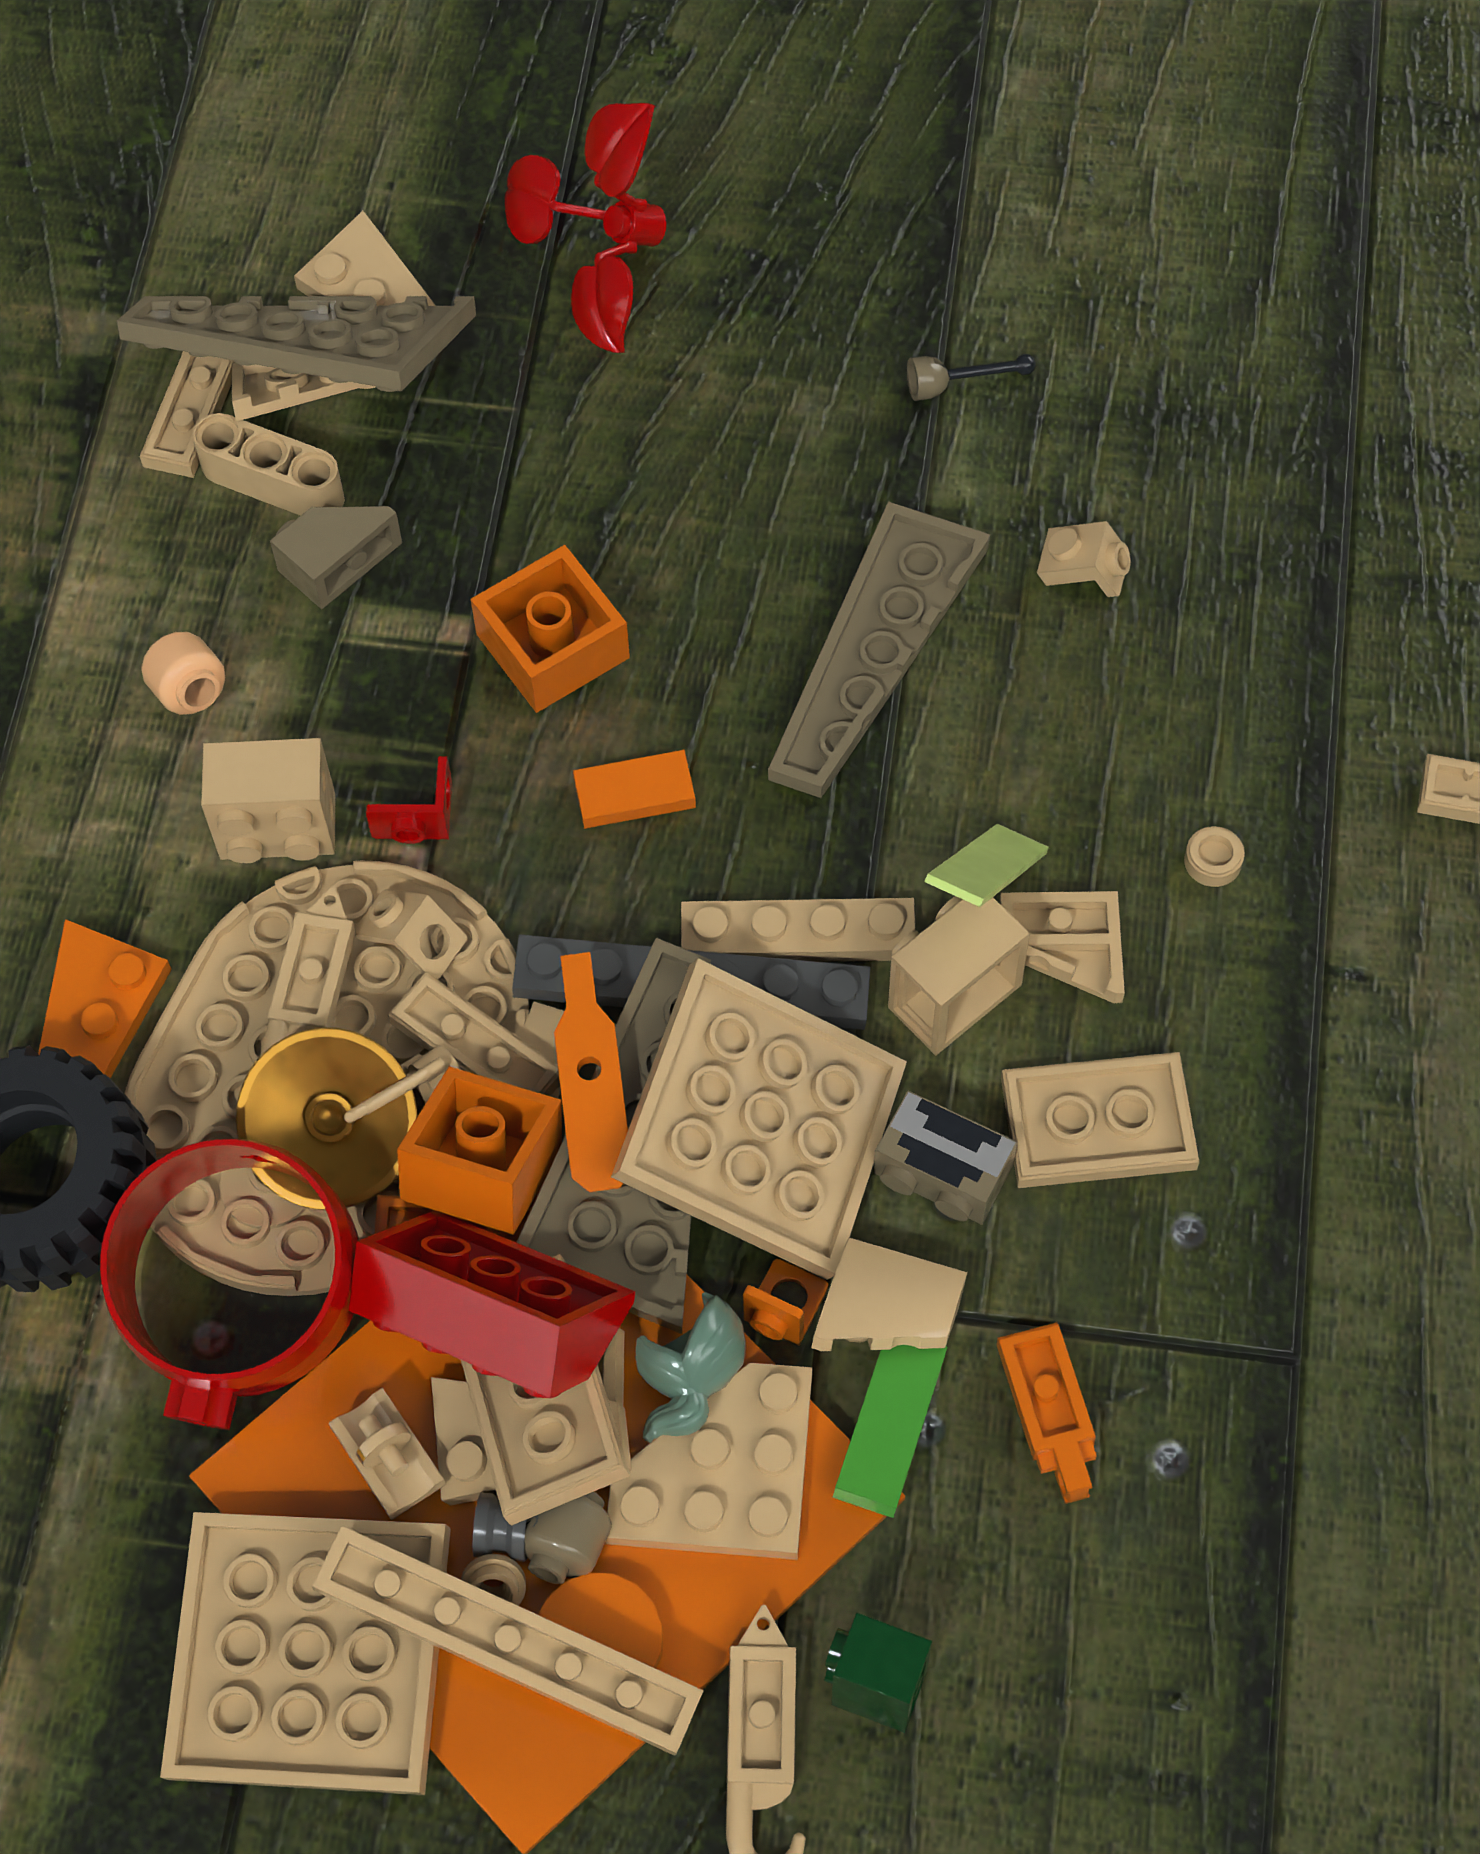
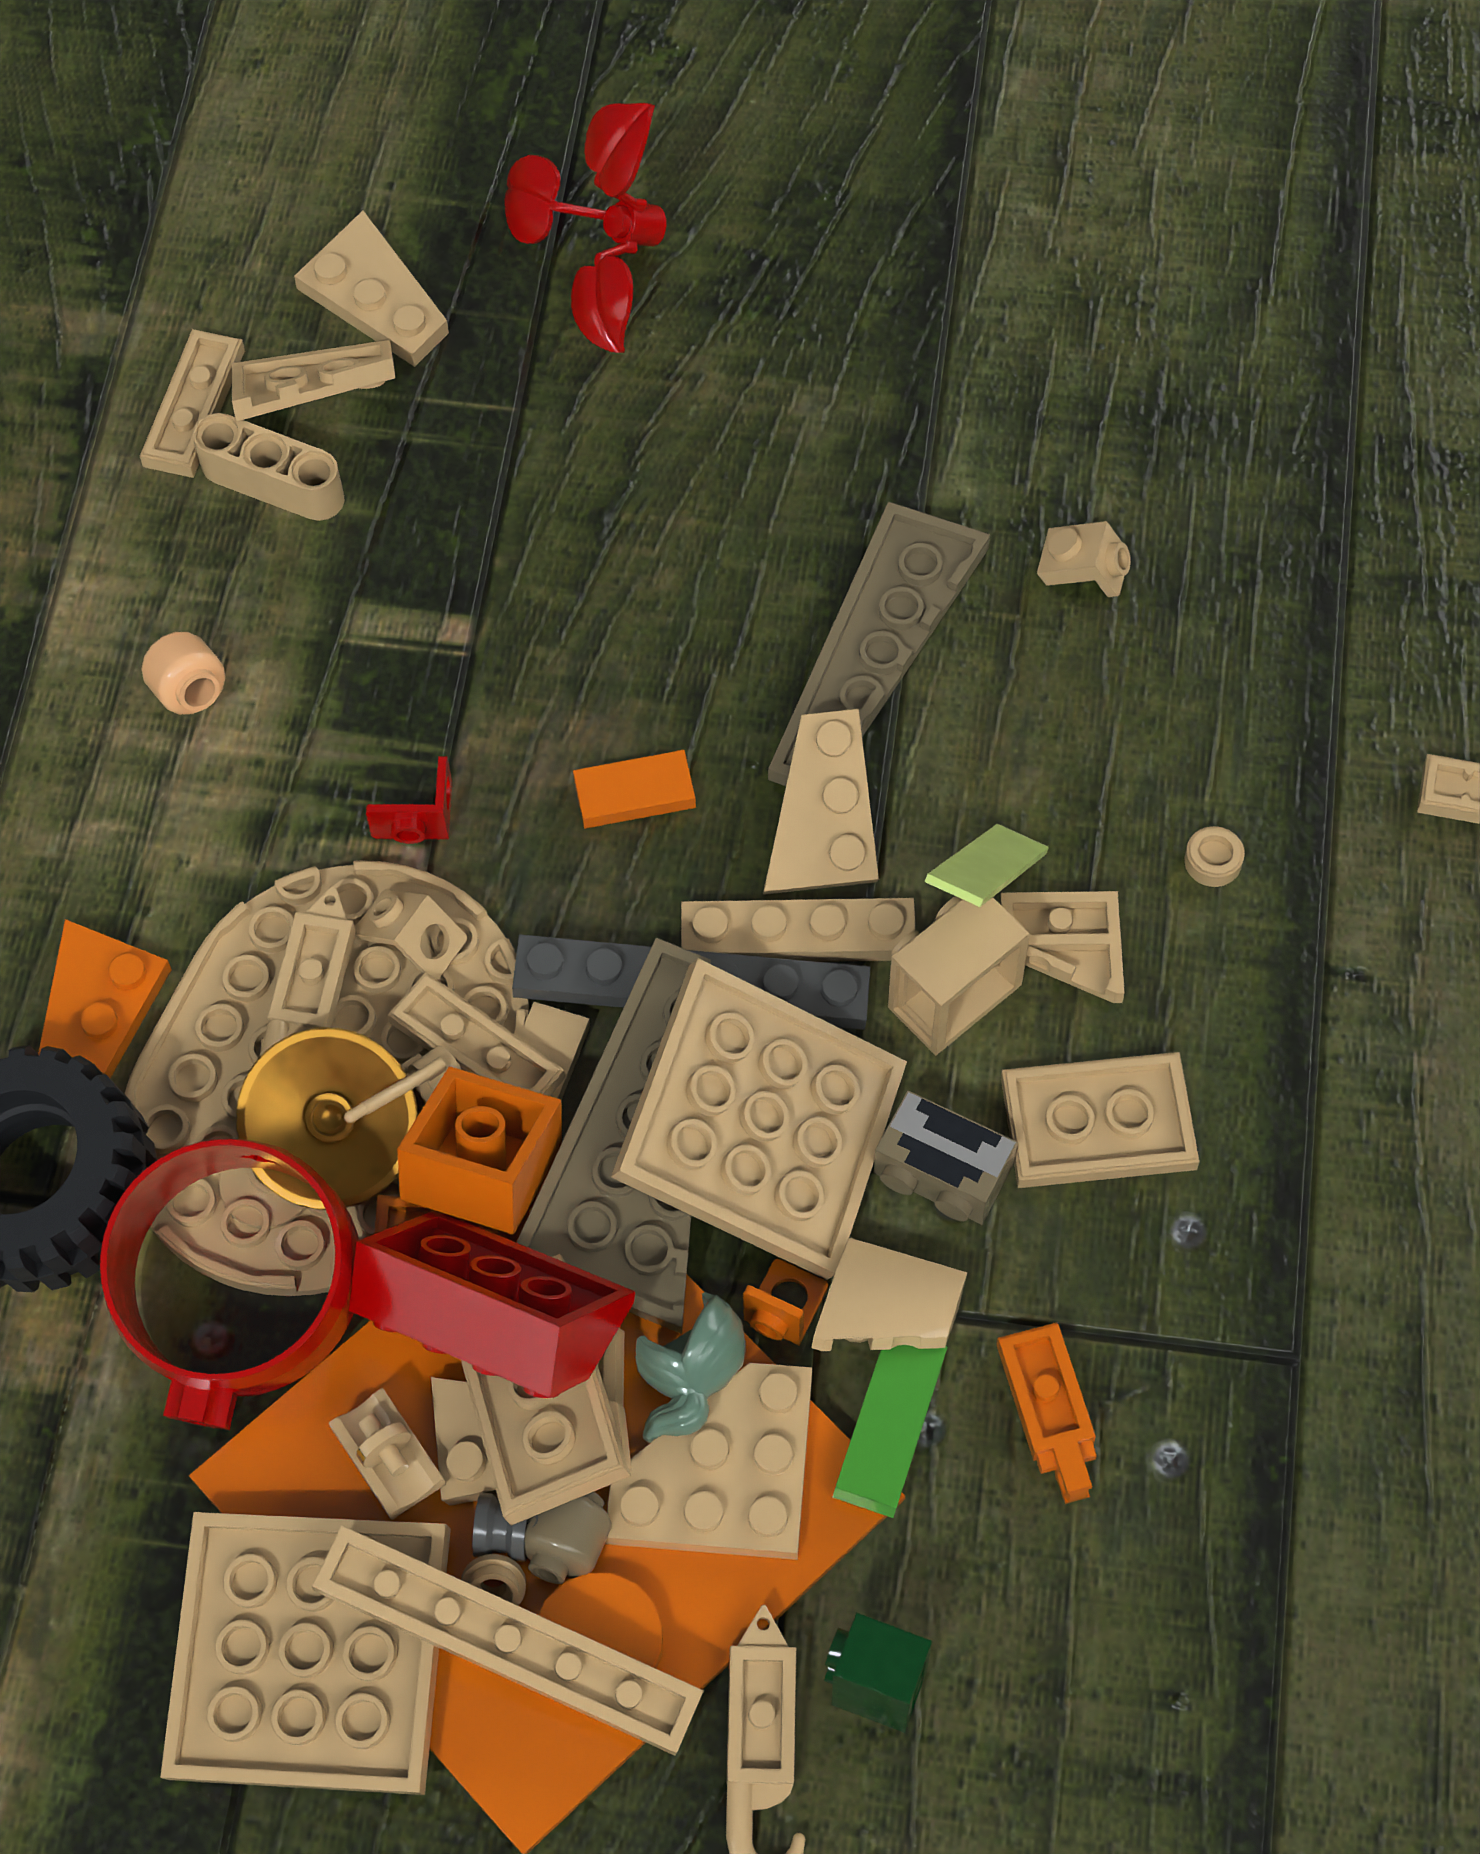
dark tan wing [117,296,476,392] -> none
tan piece [201,738,335,863] -> none
dark tan slope [270,506,402,609] -> none
orange brick [470,545,630,713] -> none
orange piece [554,952,628,1192] -> none
hinge [907,354,1036,401] -> none
none -> tan wing [763,709,879,894]

